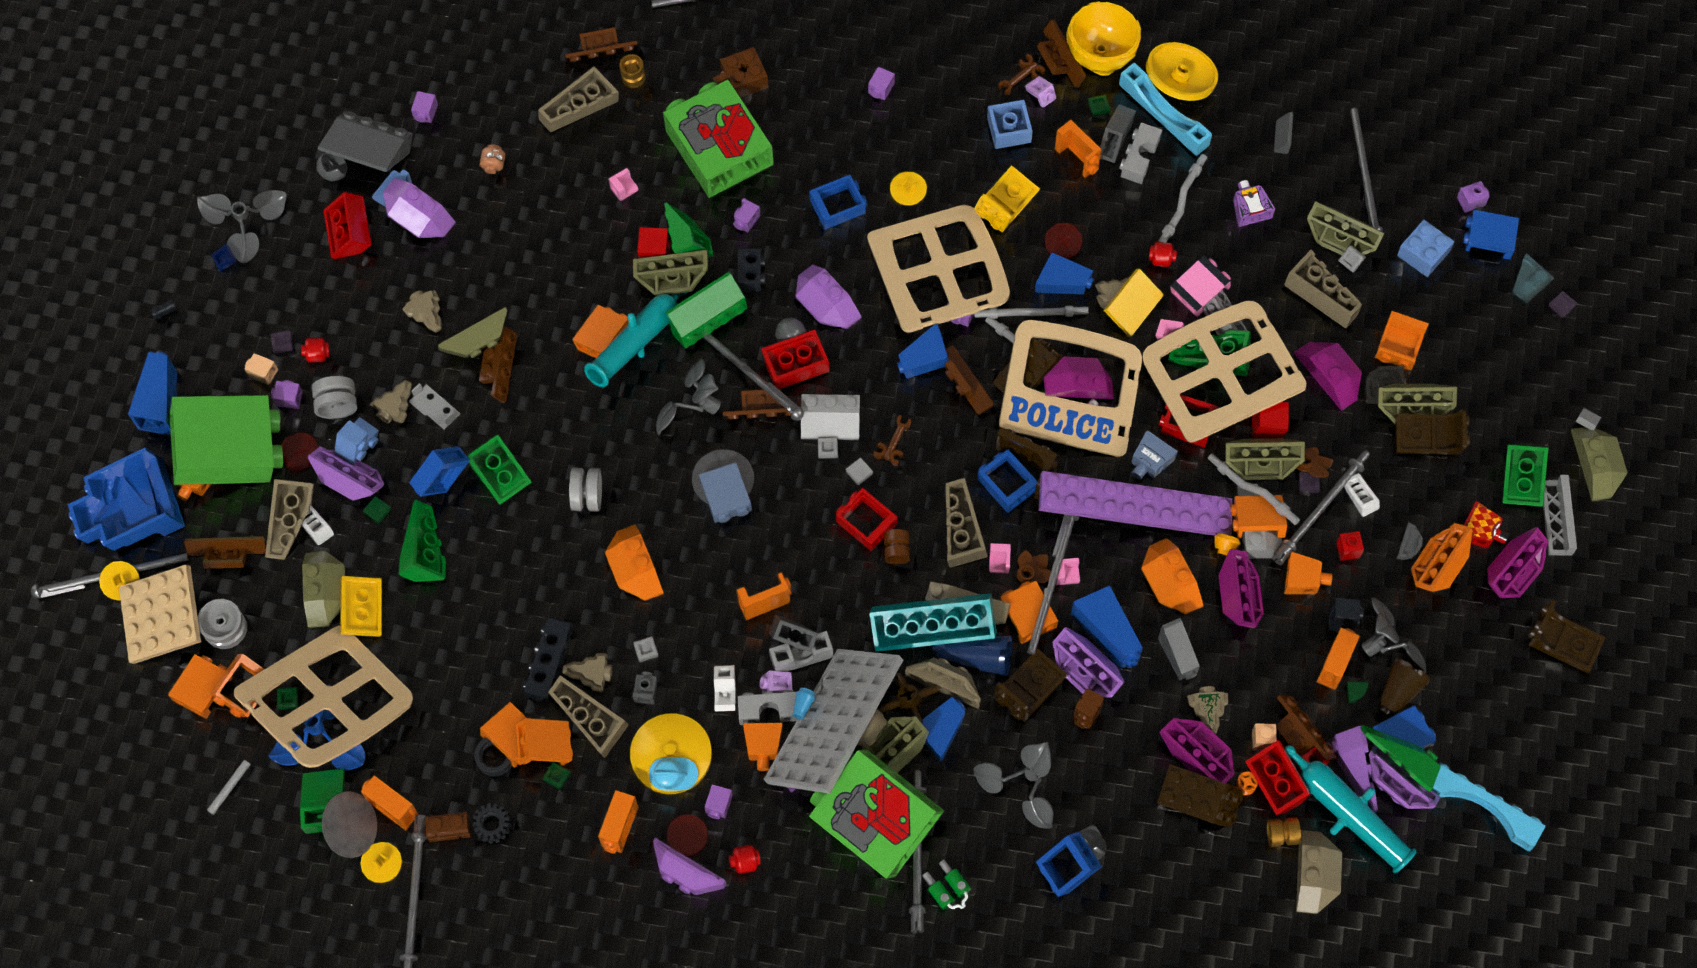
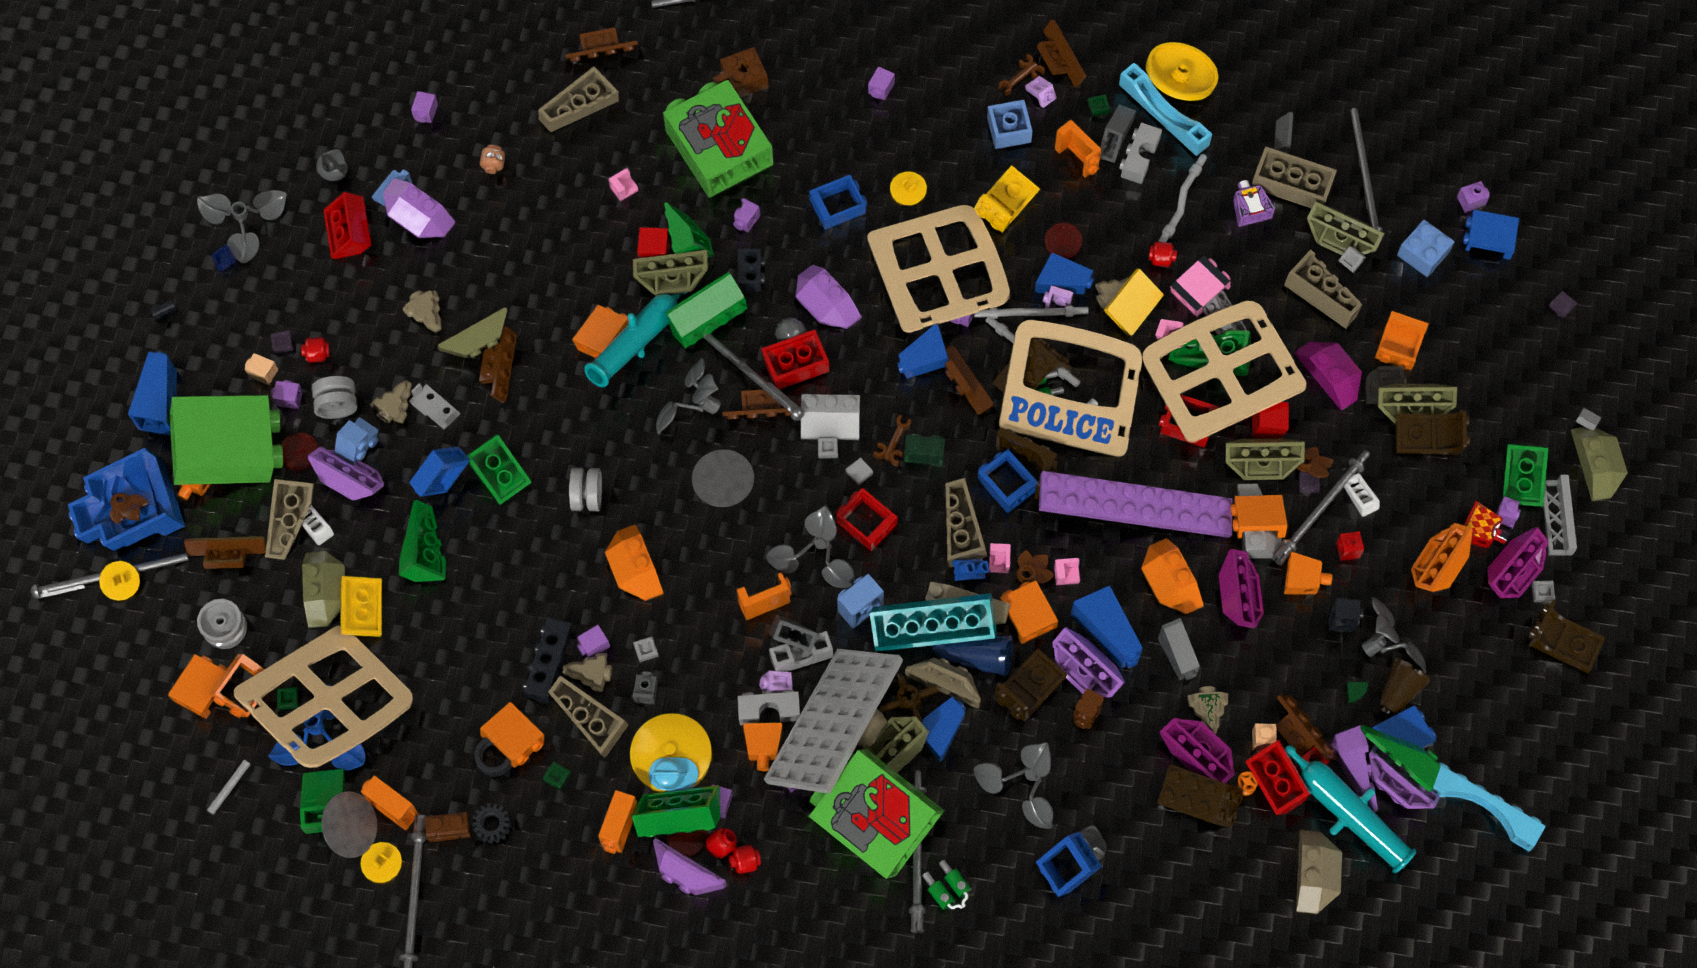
tan plate [119,565,201,664] -> none
dark grey slope [318,111,413,172] -> none
dark green tile [363,496,391,524] -> none
orange panel [516,718,573,766] -> none
pearl gold wheel [620,54,645,88] -> none
sand blue brick [699,463,752,523] -> none
white brick [714,665,736,711] -> none
dark azure cone [792,688,815,720] -> none
reddish brown wheel [884,529,910,564] -> none
flat silver bar [1027,514,1079,655] -> none
magenta wedge [1044,356,1114,400] -> none
yellow rock [1067,1,1141,76] -> none
sand blue torso [1132,430,1178,480] -> none
light grey bar [1208,453,1300,525] -> none
light orange cone [1214,533,1241,556] -> none
pearl gold wheel [1267,817,1301,847] -> none
orange window [1317,628,1360,690] -> none
dark grey tile [1396,522,1423,560] -> none
clear light blue wing [1513,254,1554,304] -> none
none -> reddish brown plate [110,493,148,524]
none -> medium lavender brick [577,625,610,657]
none -> green slope [631,785,720,837]
none -> red head [706,828,737,859]
none -> dark grey plant [766,505,855,588]
none -> medium blue brick [837,574,884,629]
none -> clear green brick [904,434,945,466]
none -> blue hips [952,559,989,581]
none -> lavender bracket [1043,286,1073,308]
none -> dark tan brick [1251,147,1337,208]
none -> medium lavender brick [1496,496,1521,529]
none -> light grey tile [1532,581,1555,602]

